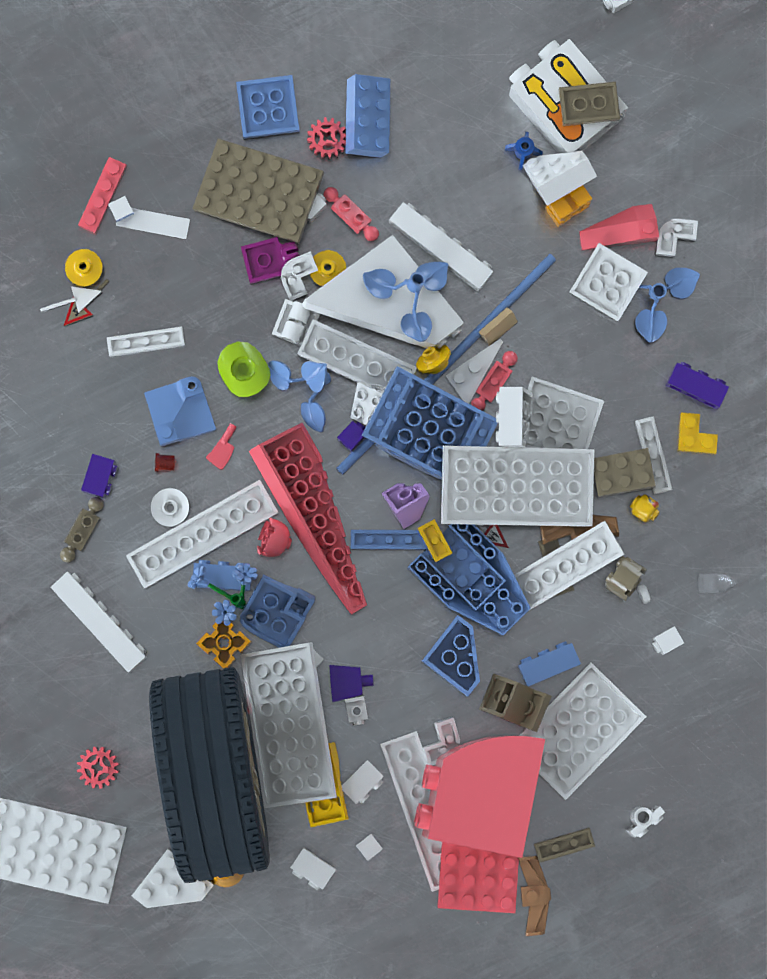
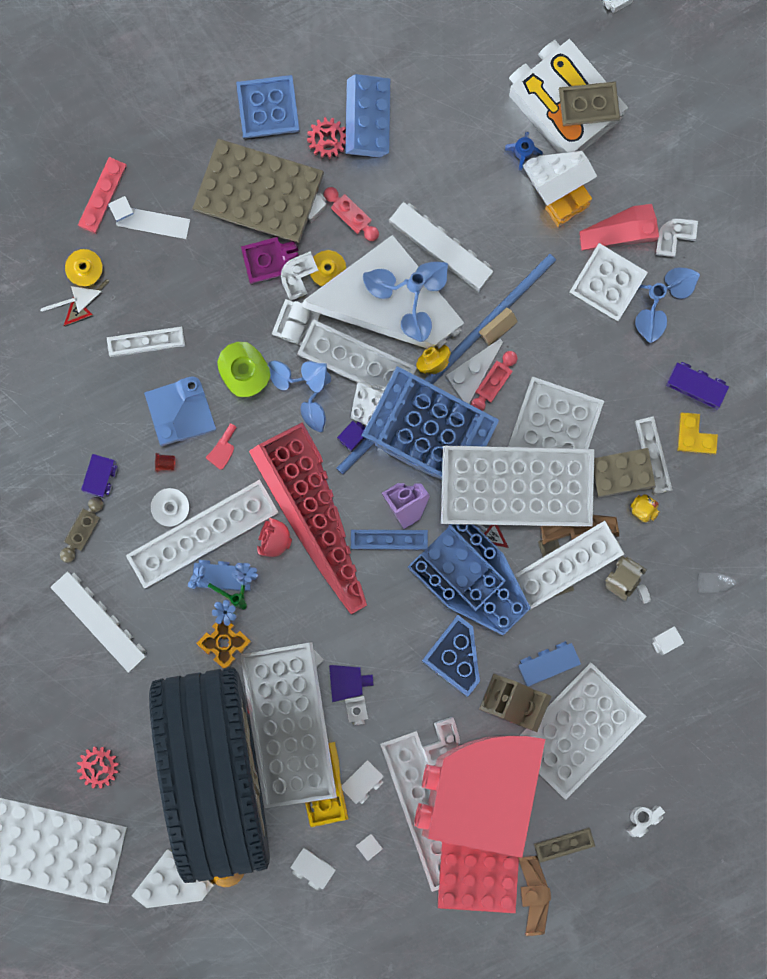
medium blue slope [240,574,315,648] -> none
yellow plate [417,519,453,563] -> none
white brick [496,387,533,447] -> none

